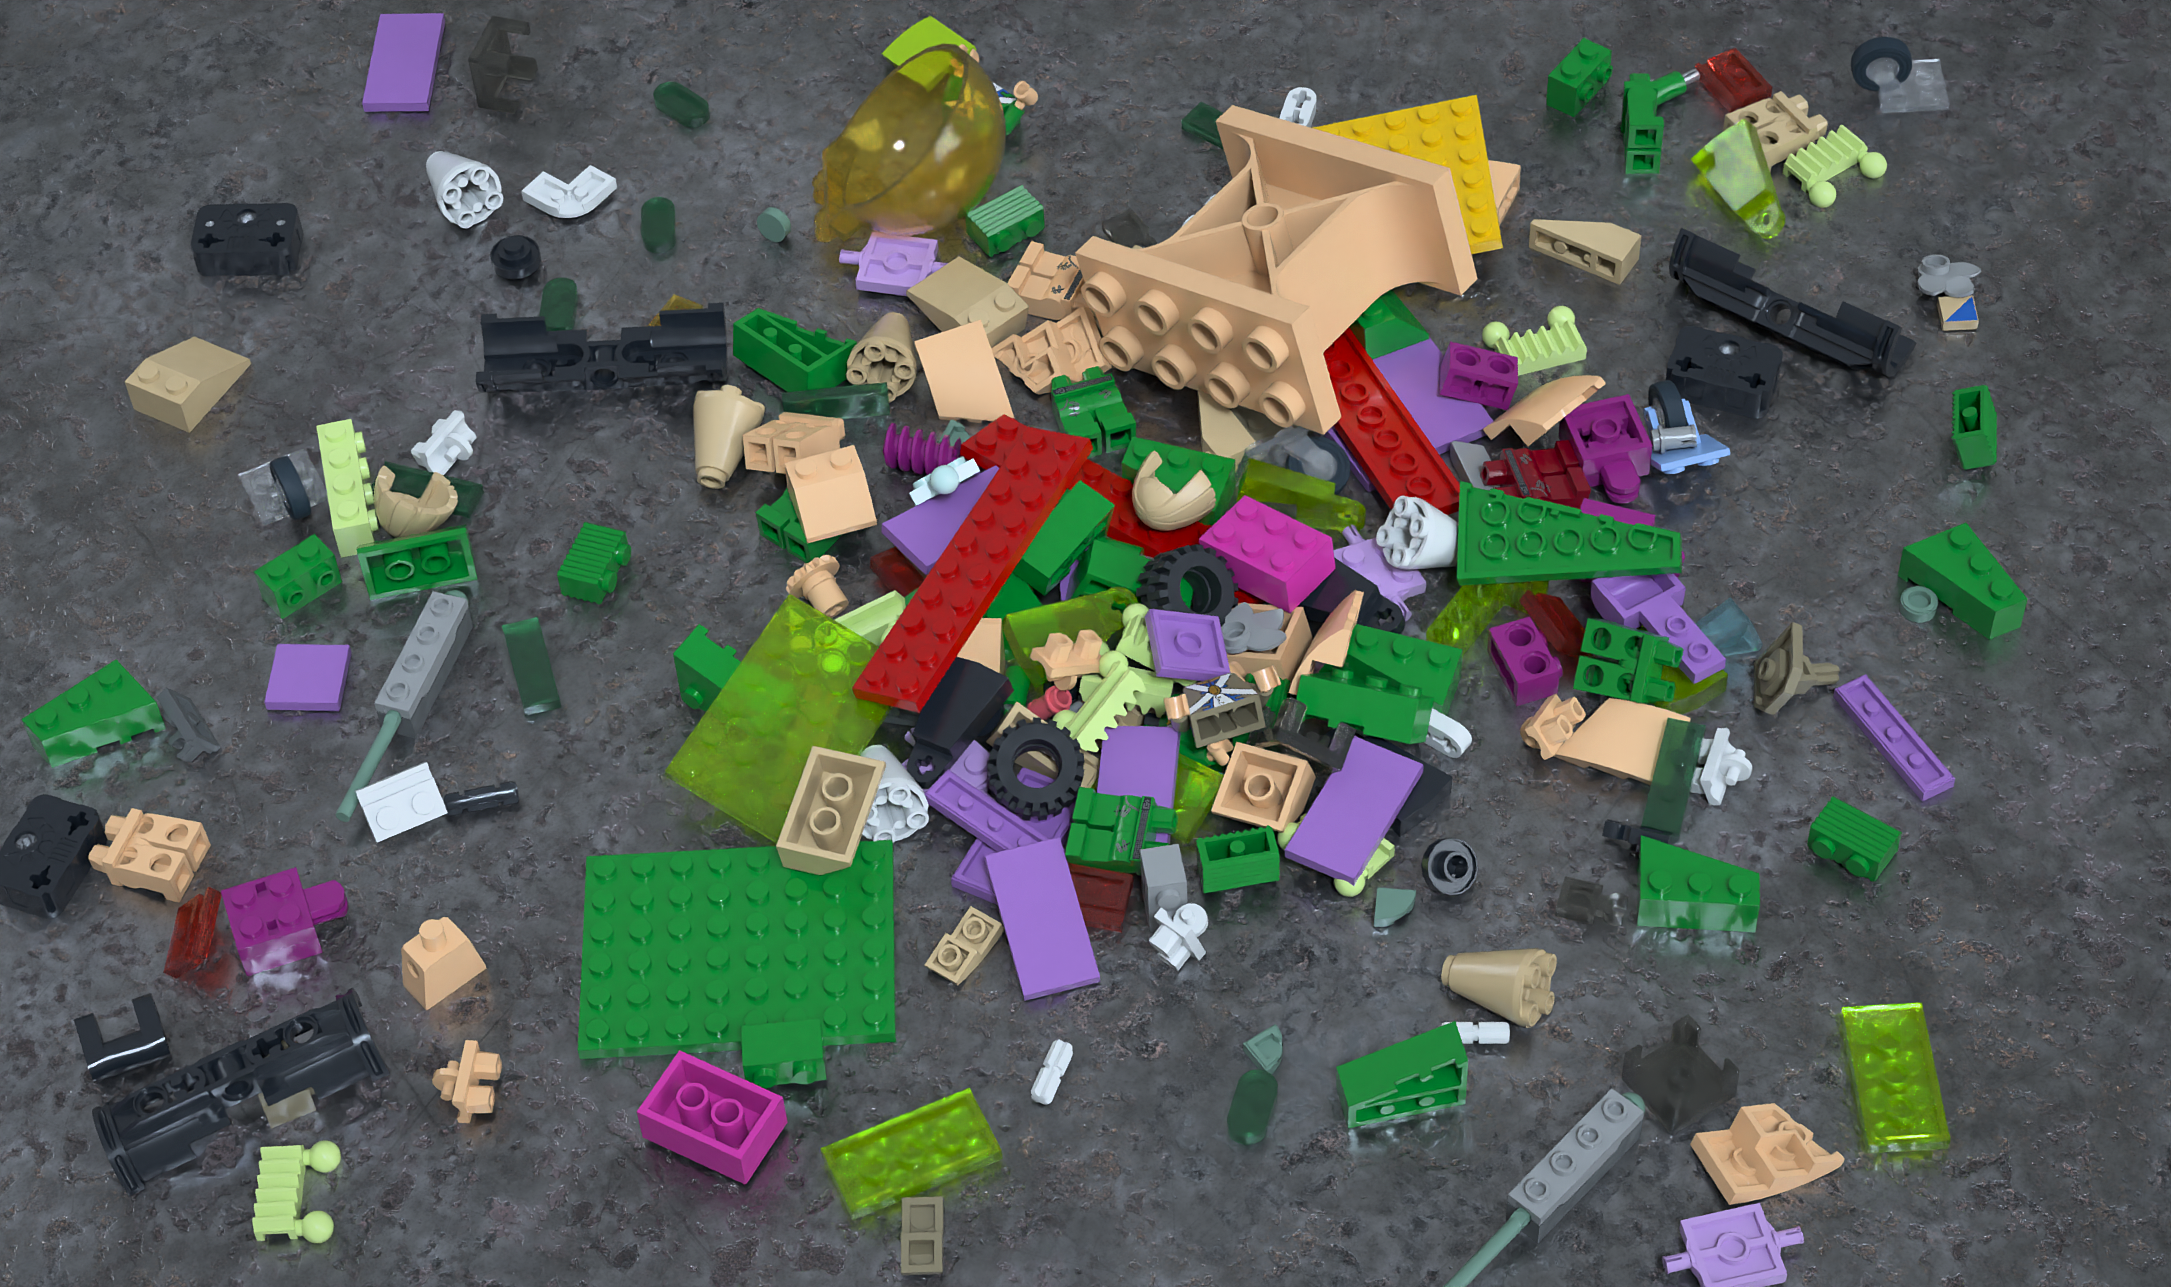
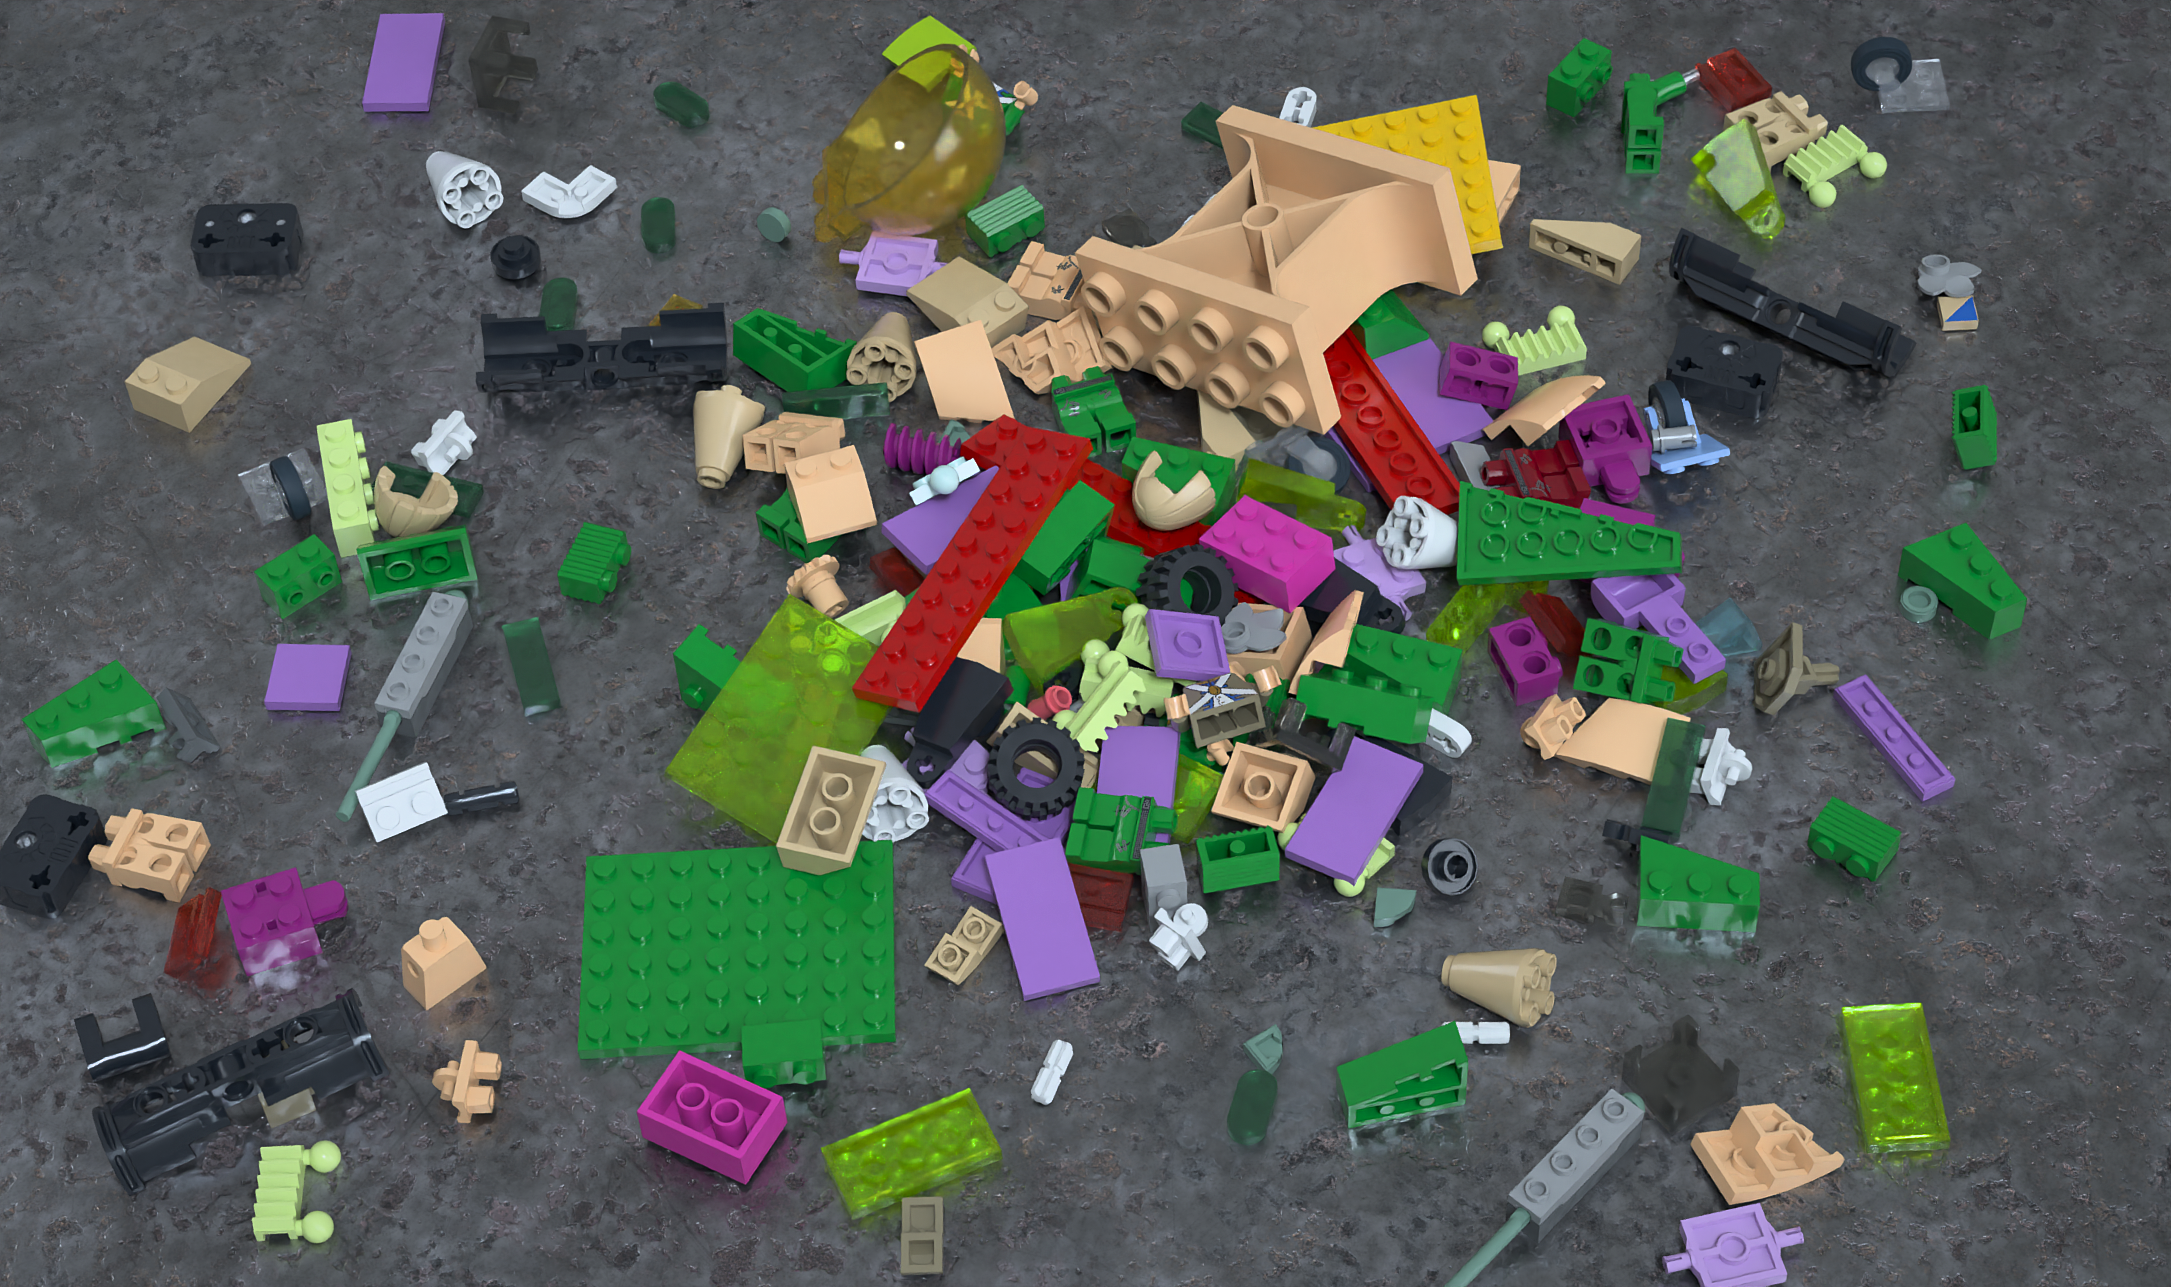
light nougat hips [1030,629,1102,690] -> none

